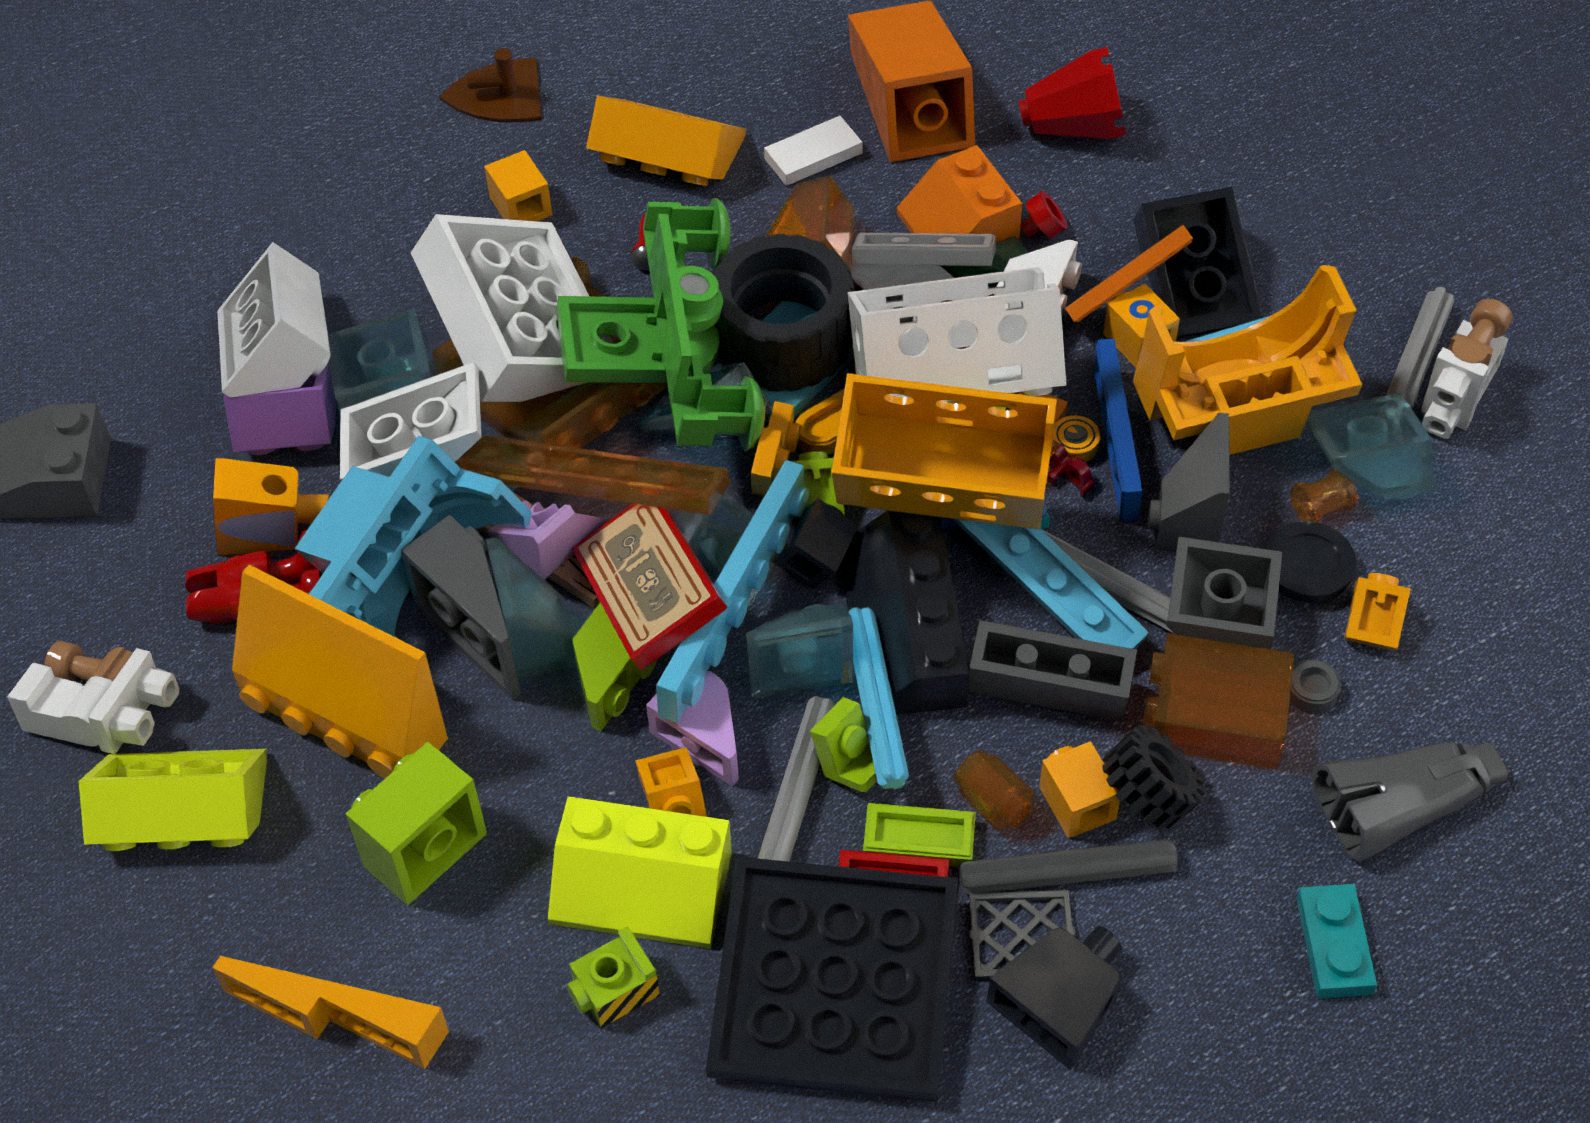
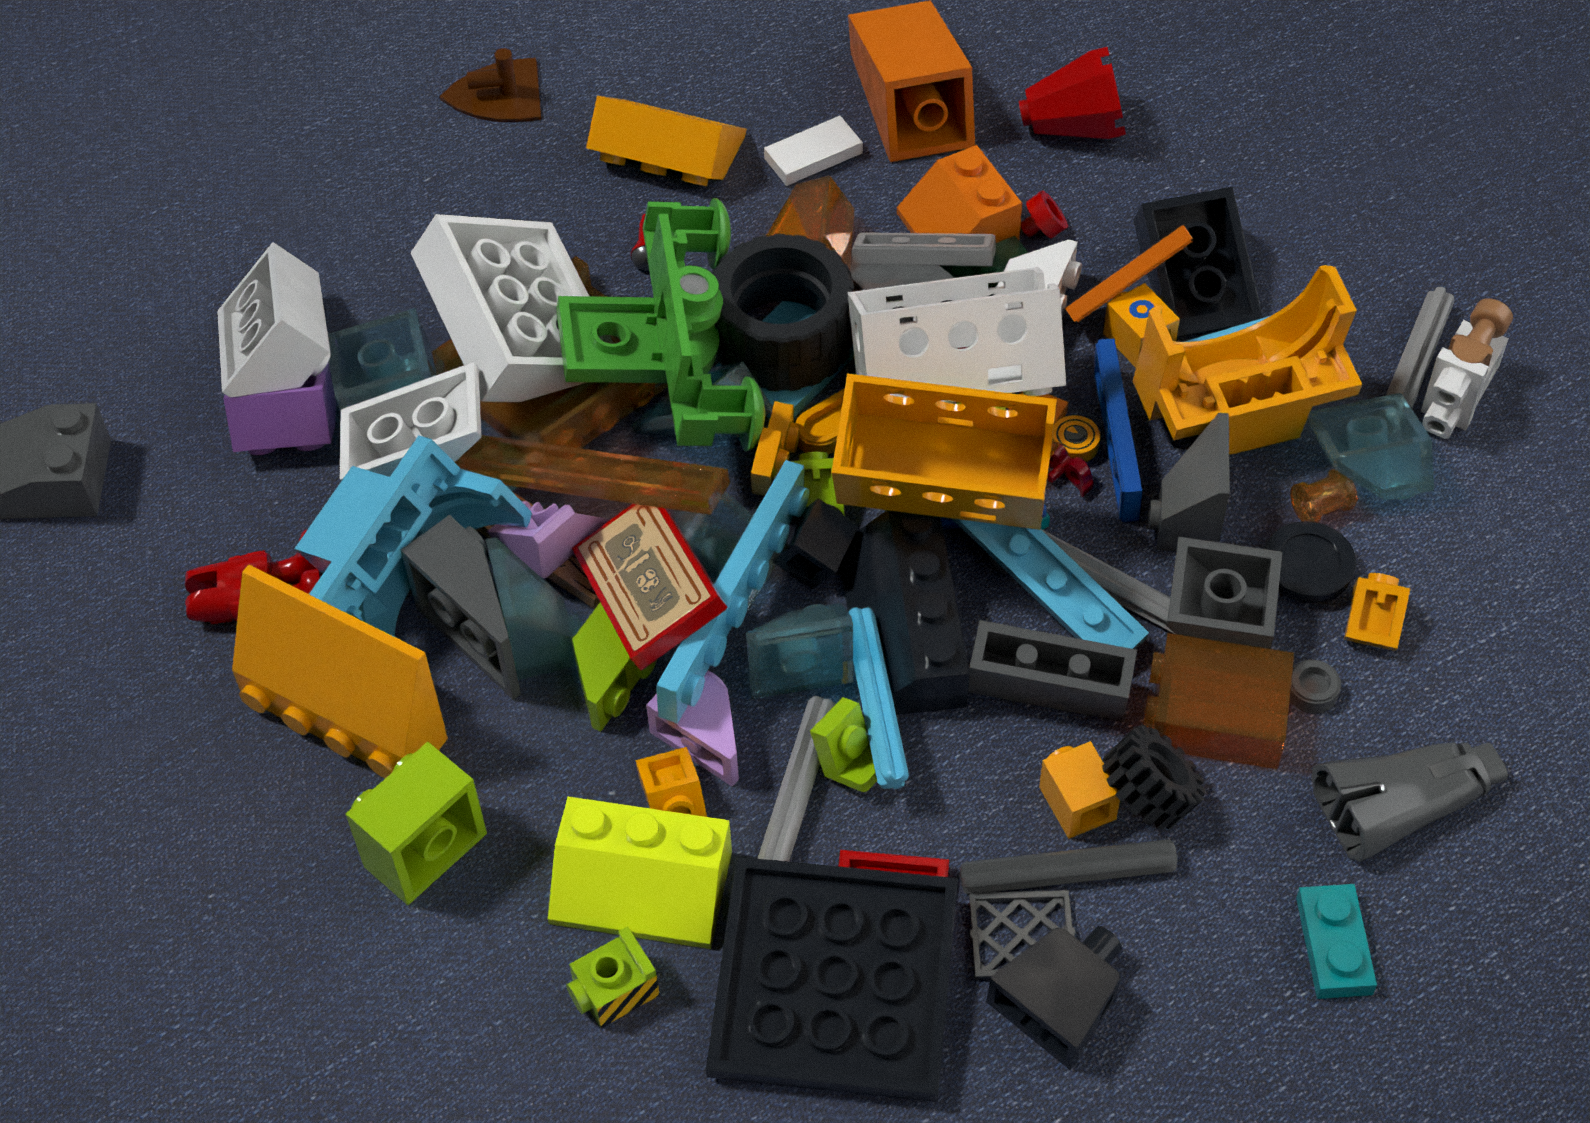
white hips [7,640,179,754] -> none
neon yellow slope [79,749,267,851] -> none
light orange slope [212,956,449,1069] -> none
light orange torso [213,458,329,556] -> none
light orange brick [484,150,553,221] -> none
lime tile [863,803,976,868] -> none
clear orange brick [954,750,1034,829] -> none

